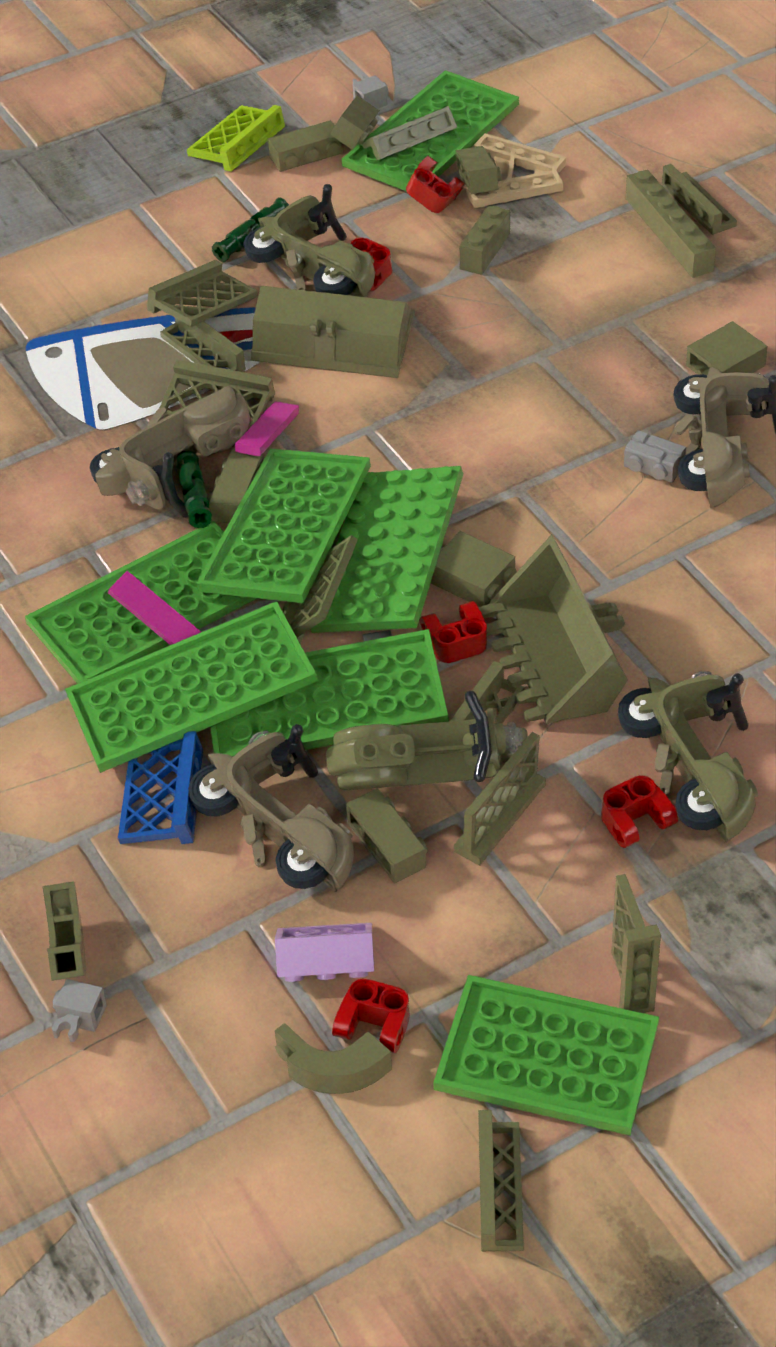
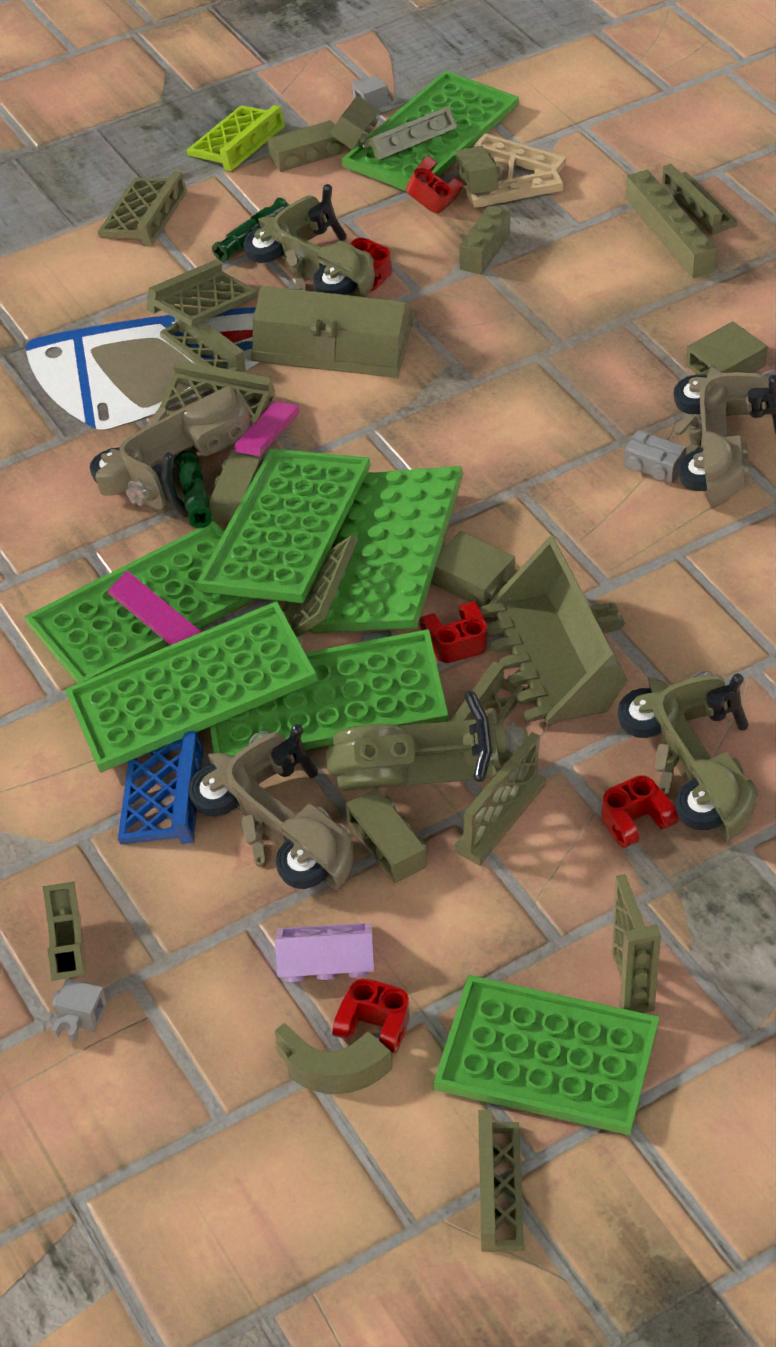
none -> olive fence [98,172,187,246]

